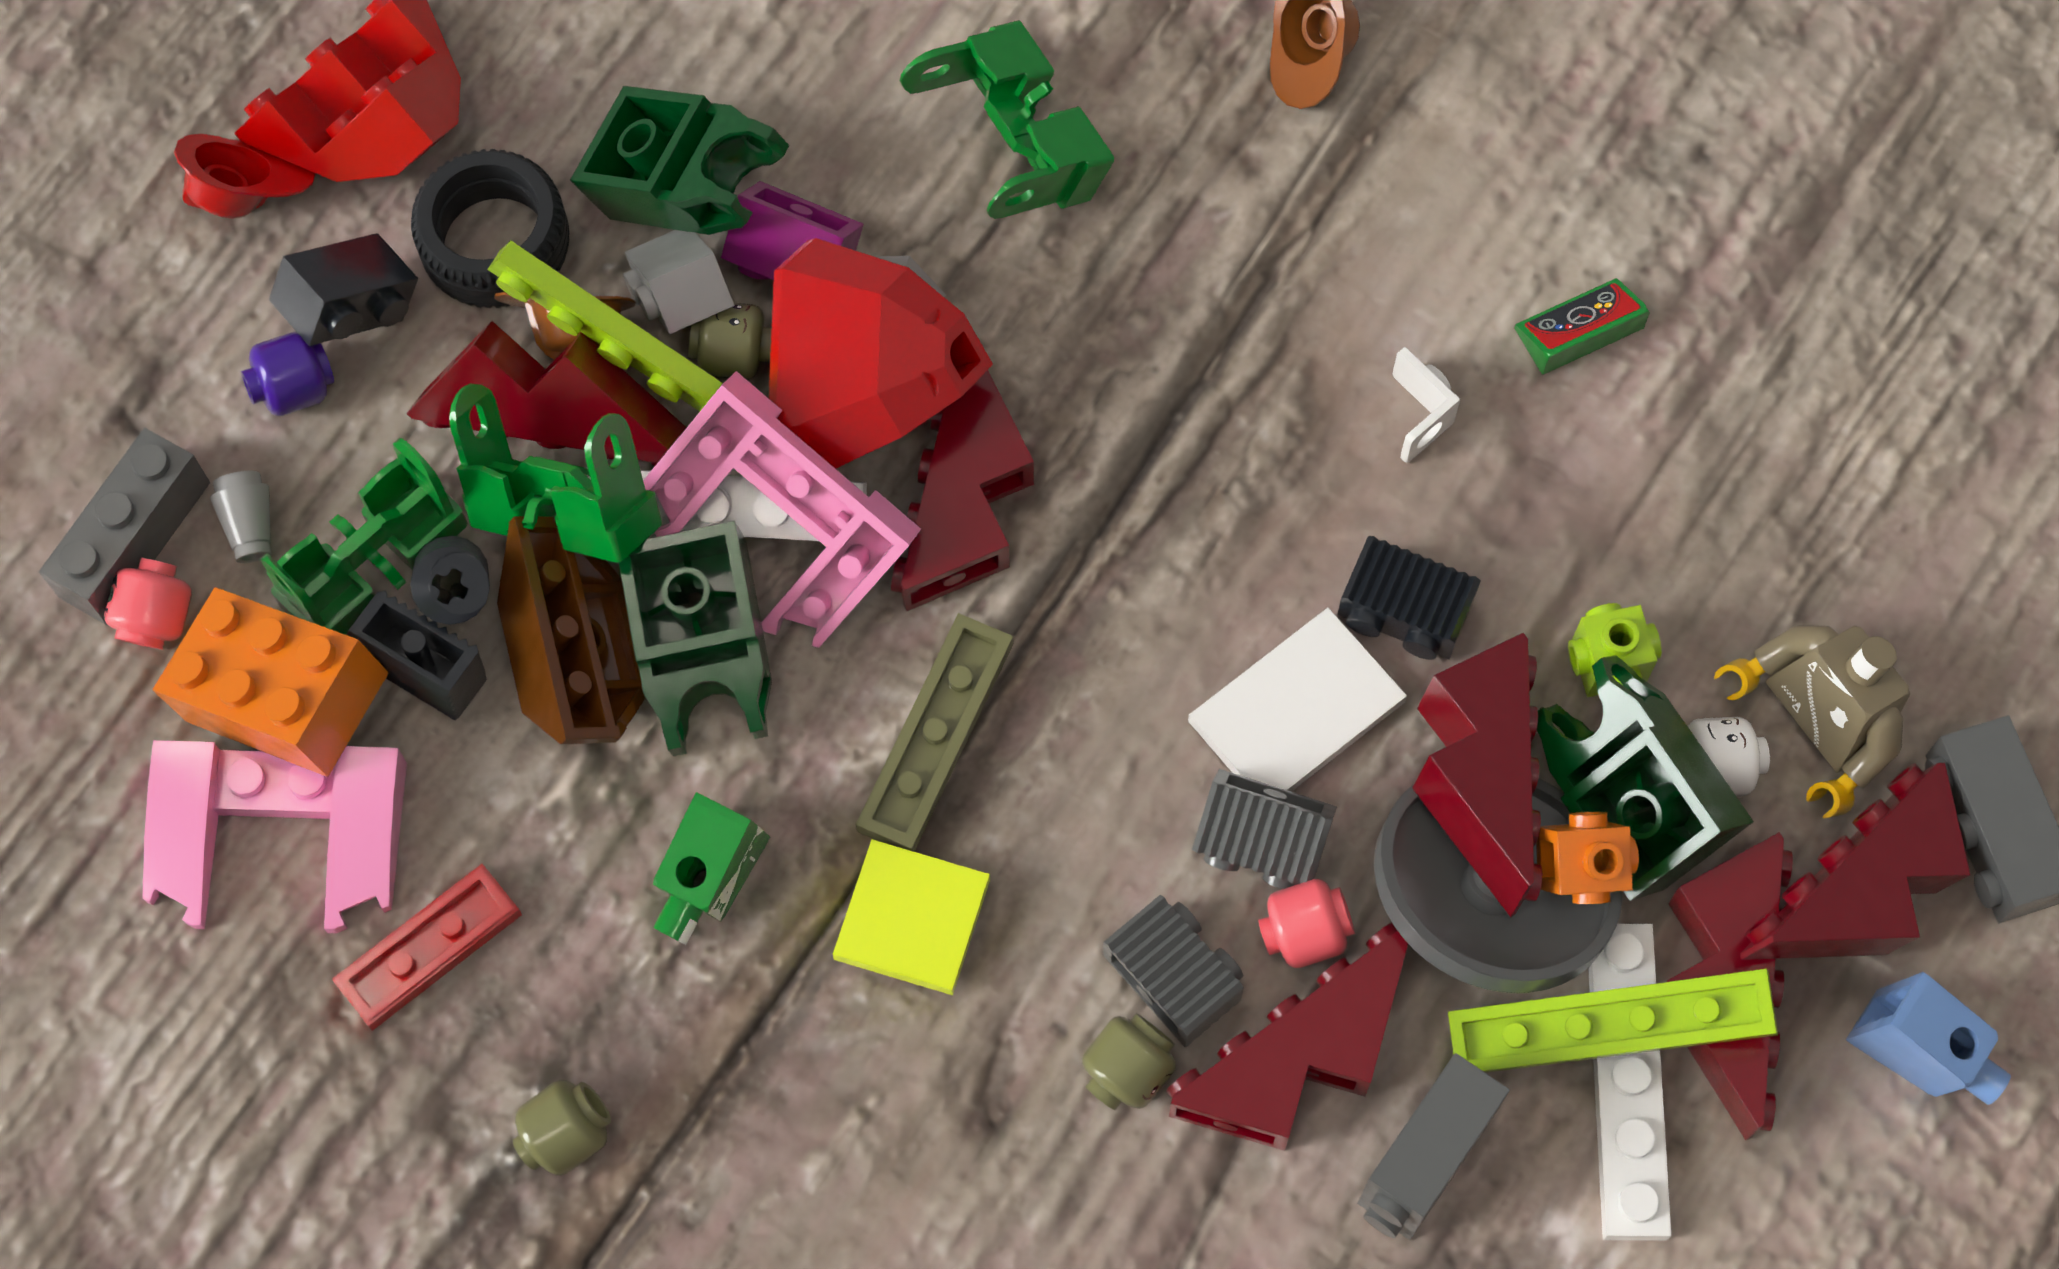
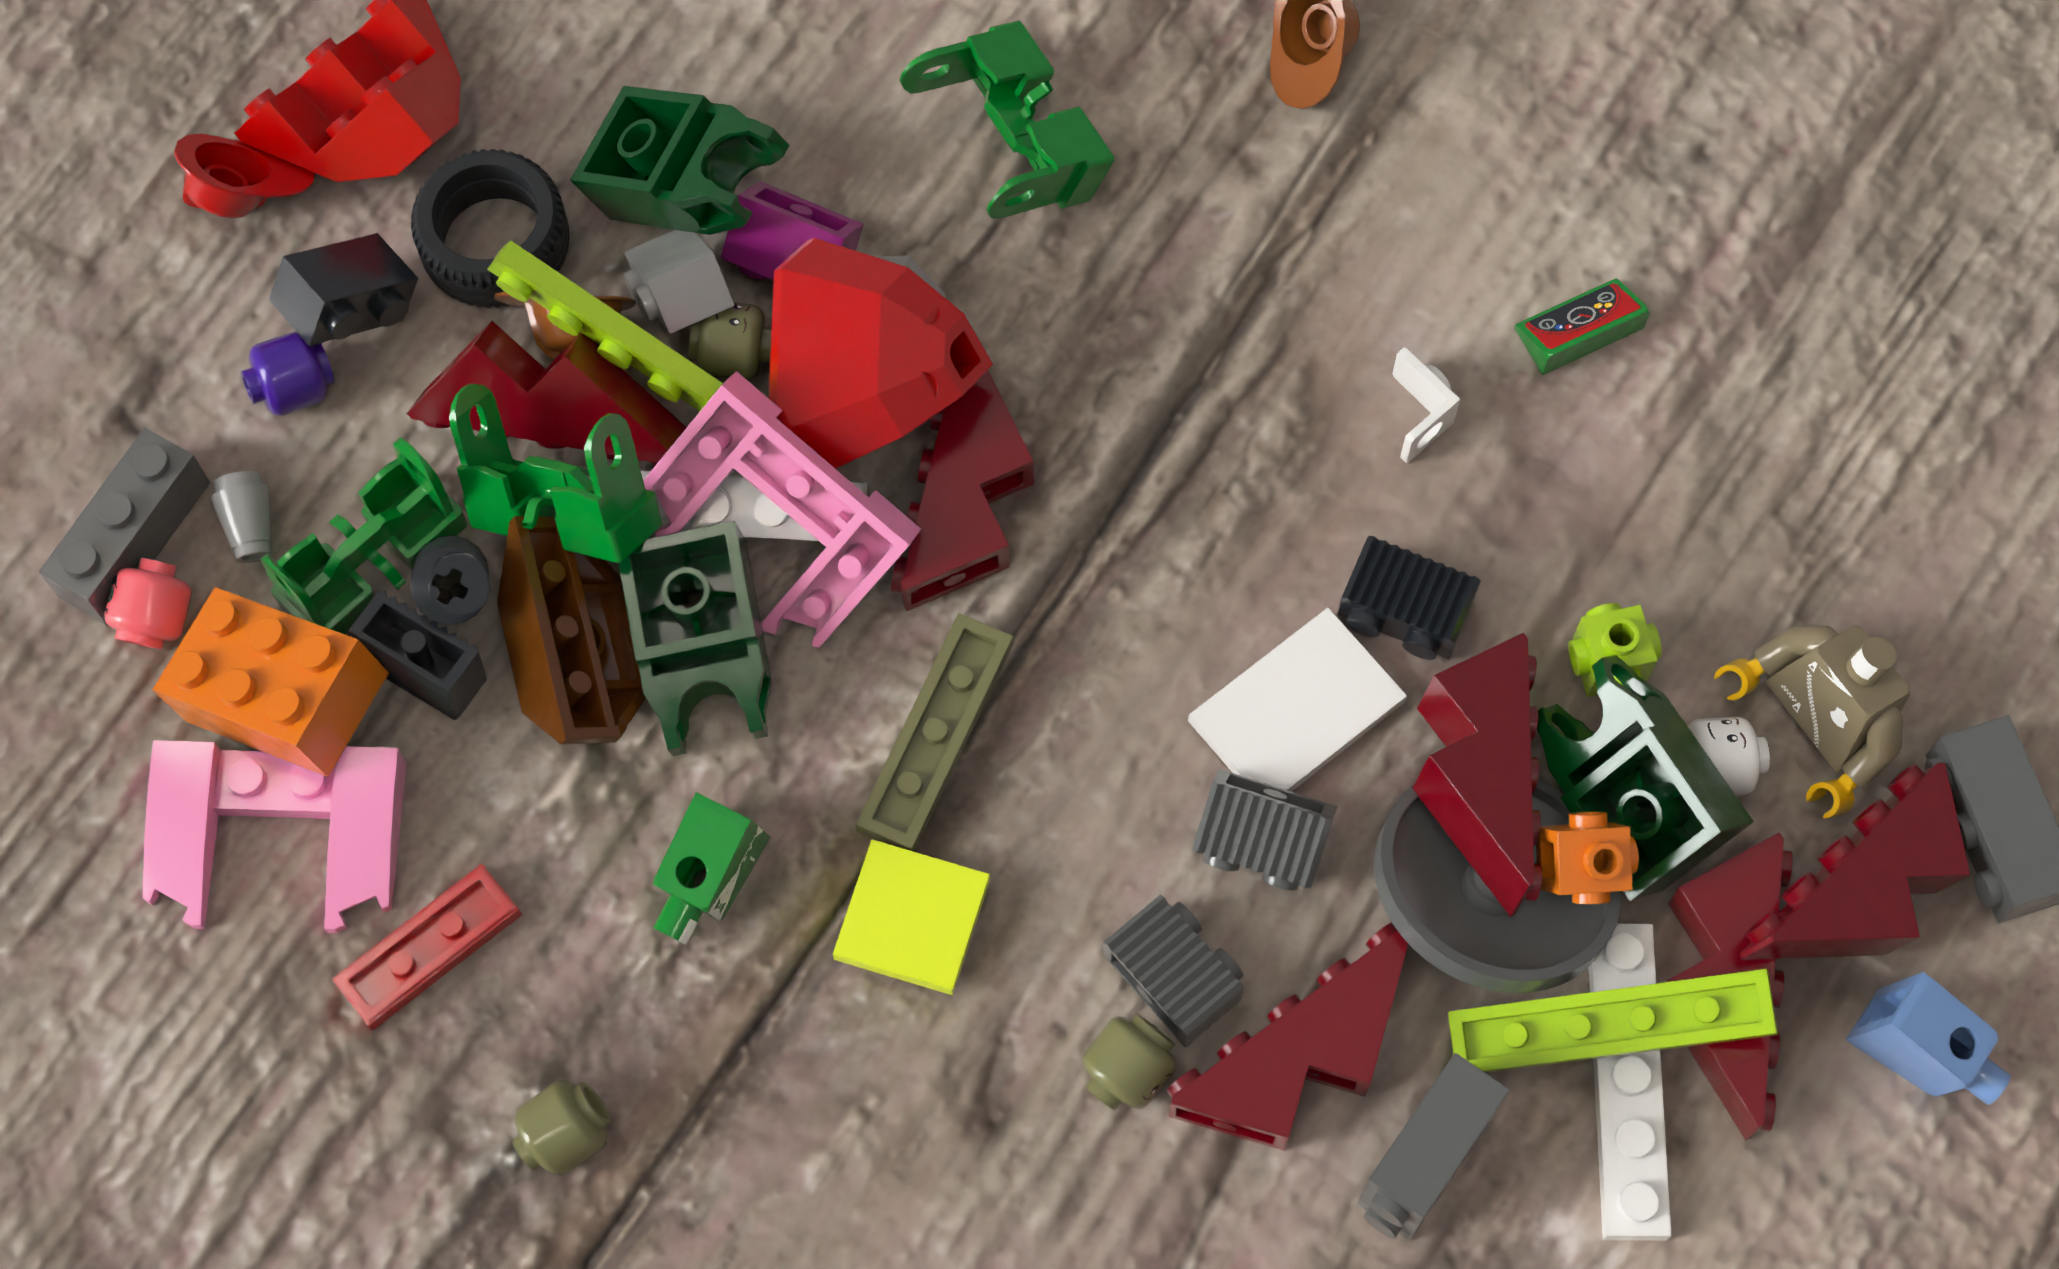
coral head [1258,879,1355,968] -> none

